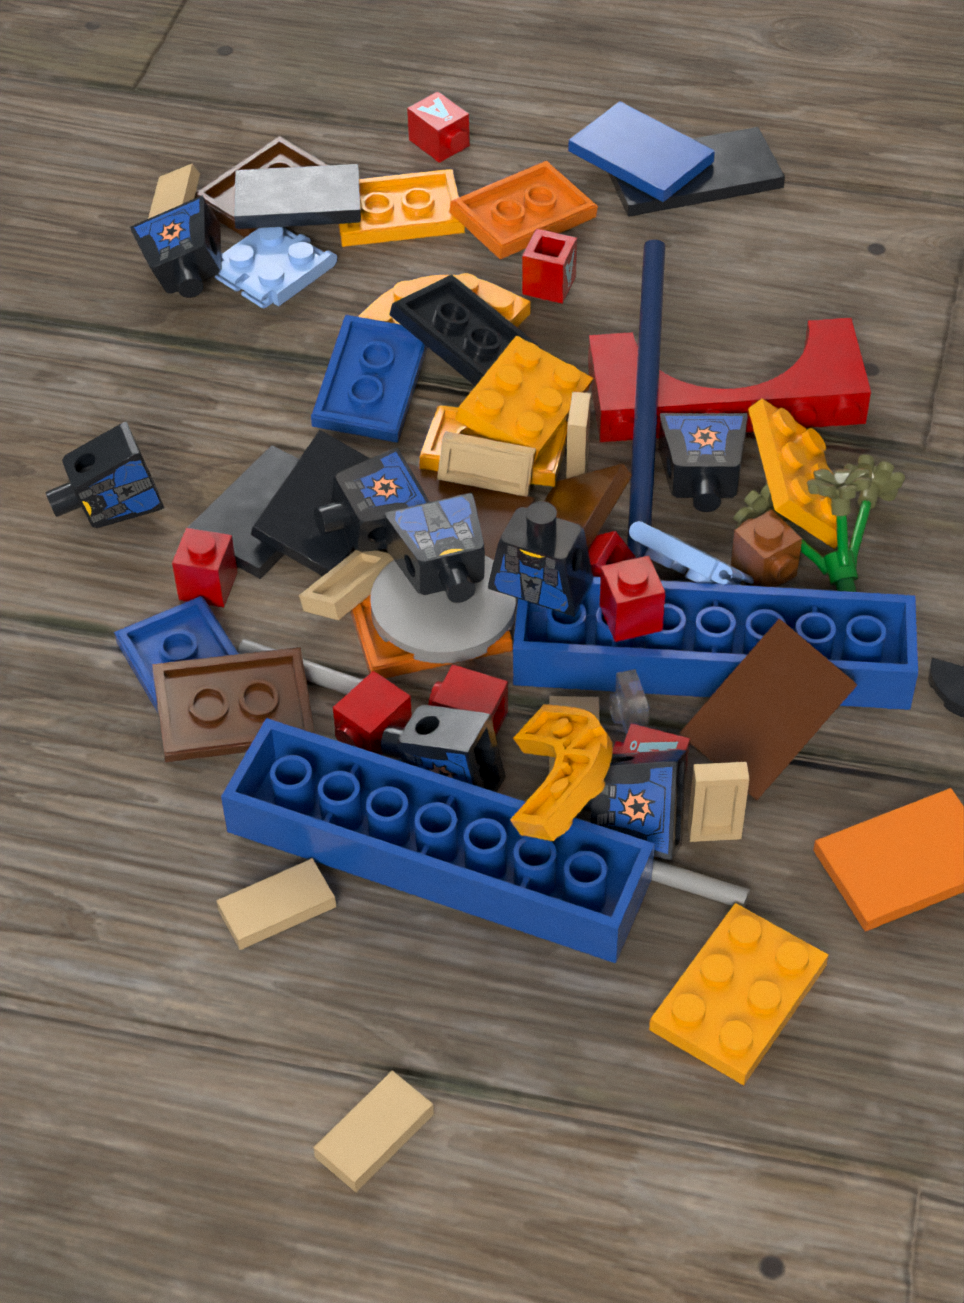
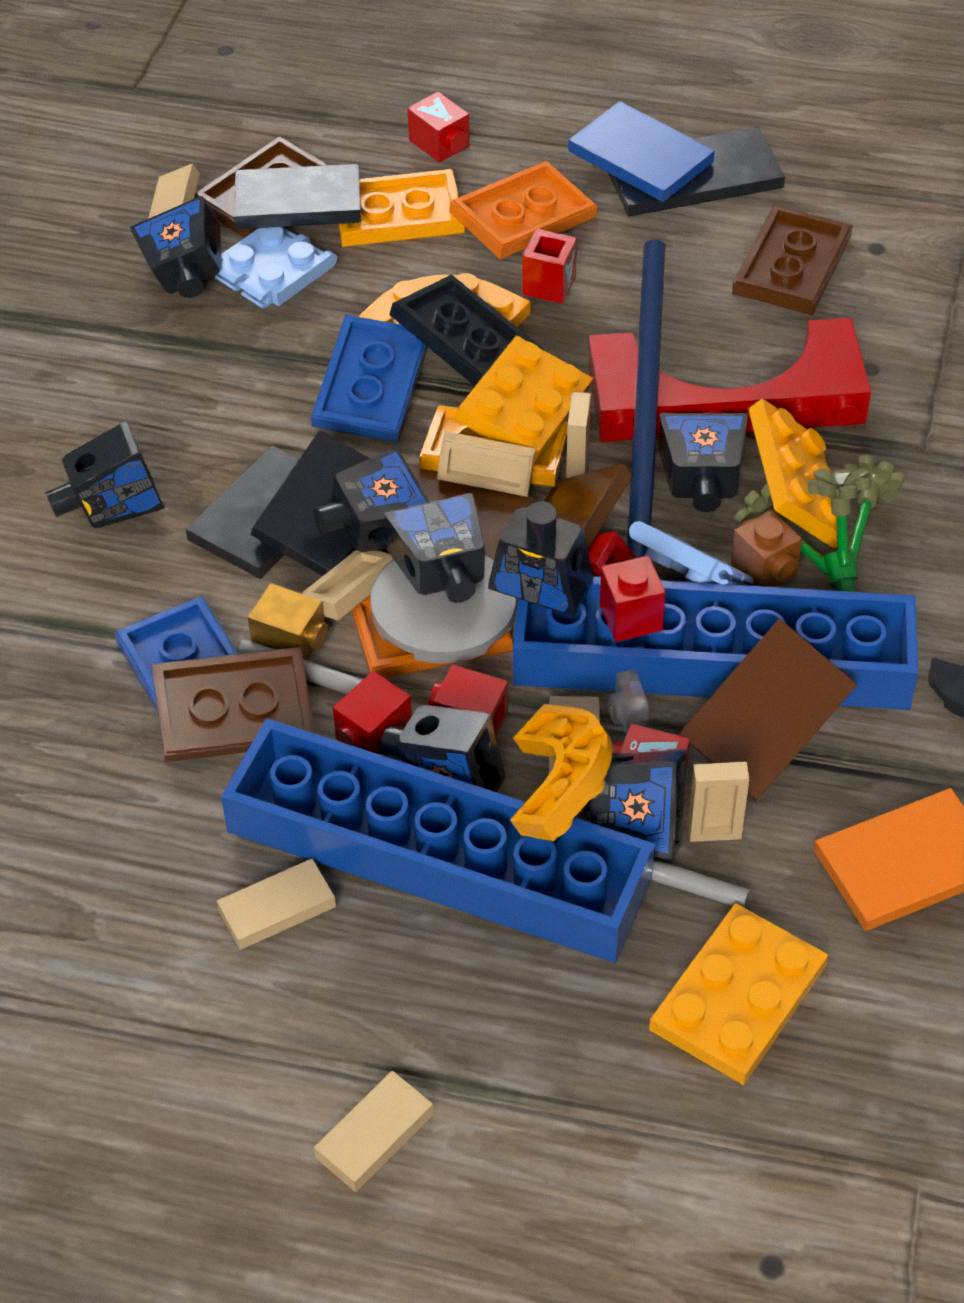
red brick [172,528,238,608] -> none
none -> brick [247,583,328,660]
none -> reddish brown tile [732,205,853,315]

